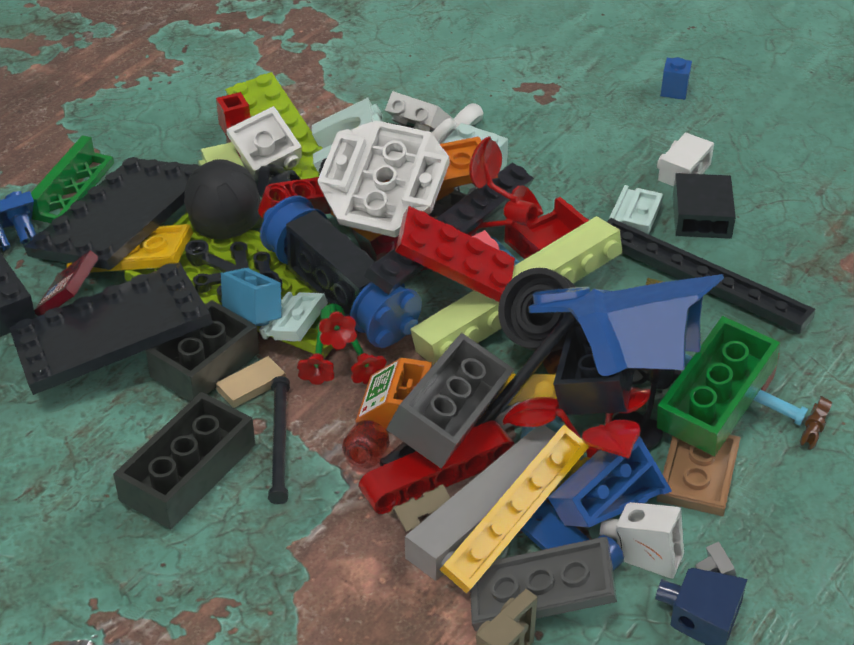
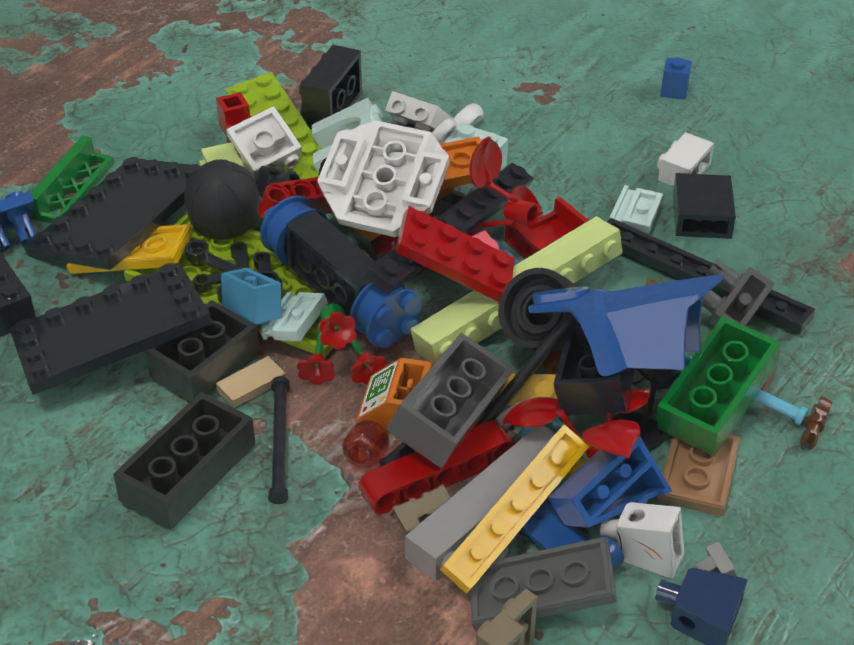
dark red tile [34,250,98,316] -> none
none -> black brick [299,44,362,130]
none -> dark grey brick [702,259,775,326]

